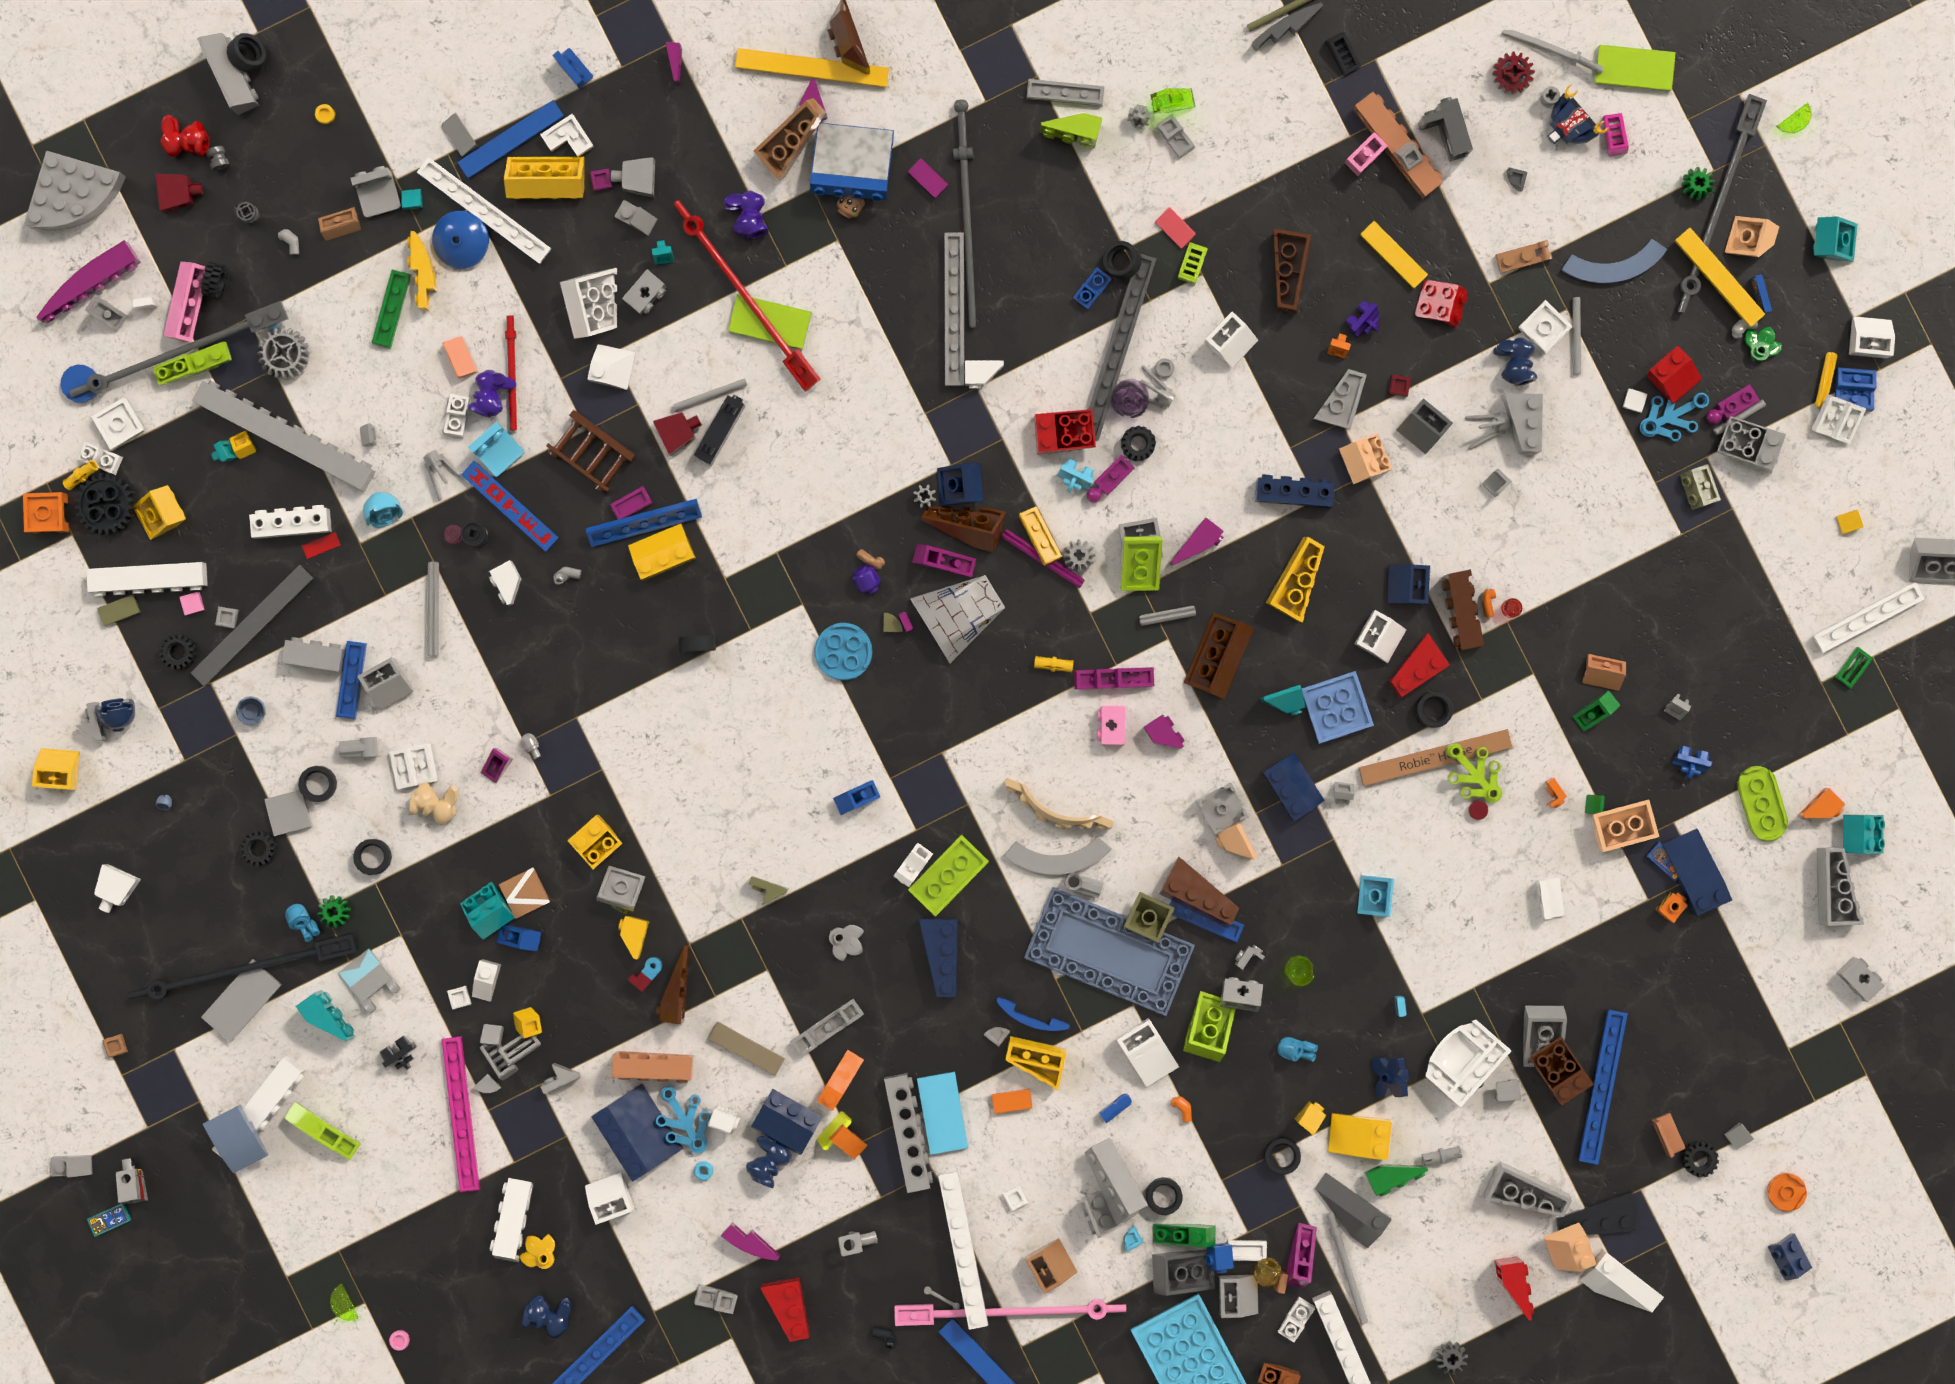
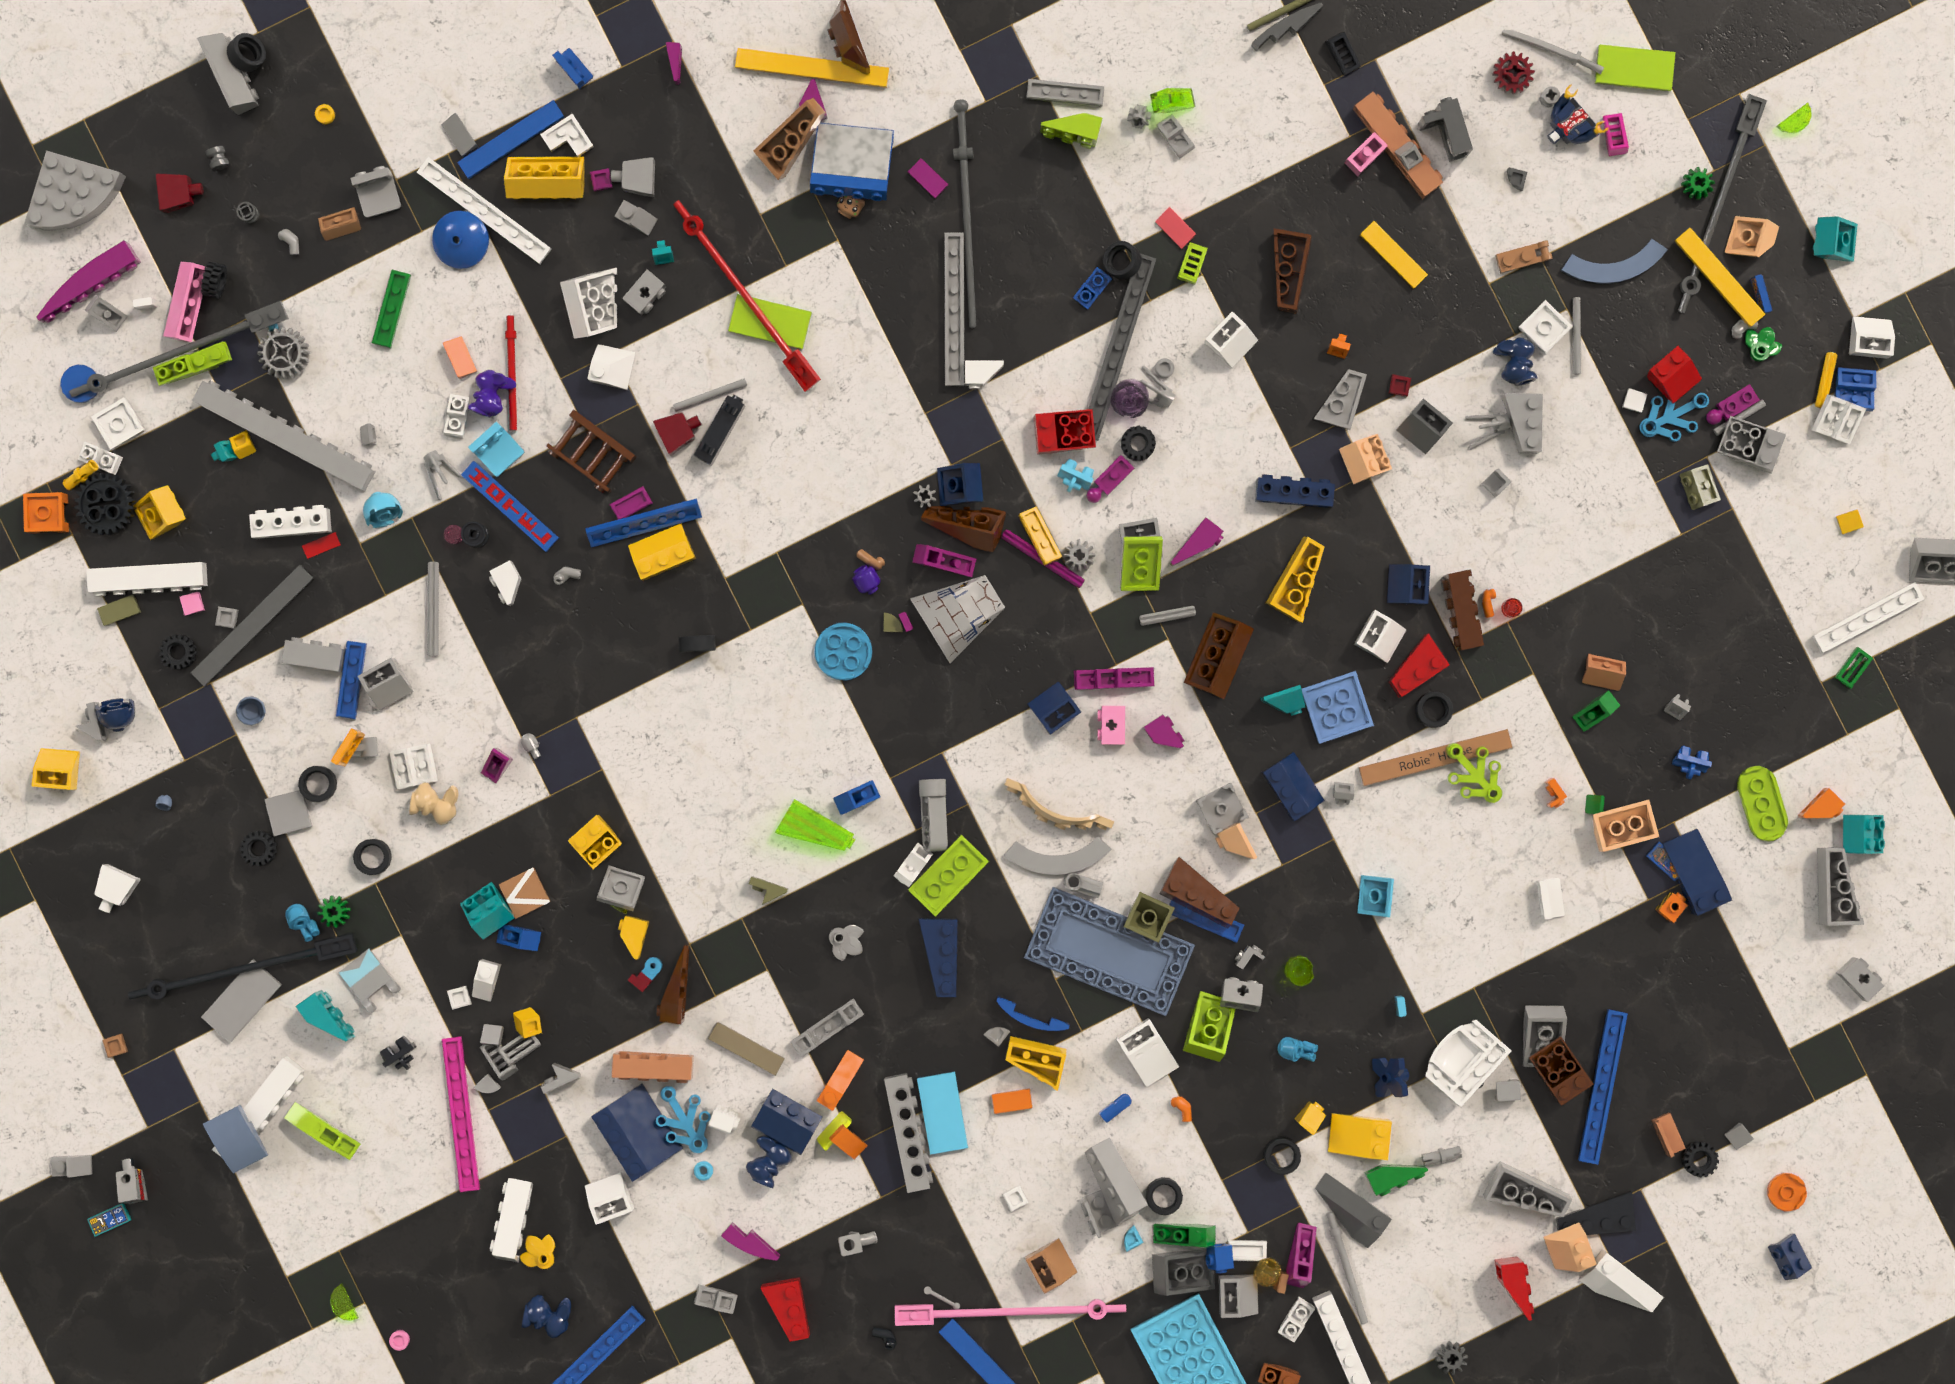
red animal [160,115,210,157] -> none
teal slope [402,189,423,210] -> none
yellow slope [407,231,437,310] -> none
dark purple animal [724,190,769,239] -> none
white brick [939,1171,988,1330] -> none
yellow pin [1034,656,1074,673] -> none
dark purple hips [1346,301,1380,338] -> none
bracket [1415,280,1467,327] -> none
dark red tile [1468,801,1488,820] -> none
none -> light orange tile [331,728,365,767]
none -> clear neon green slope [775,799,856,851]
none -> light grey beam [919,779,948,852]
none -> dark blue slope [1028,682,1081,735]

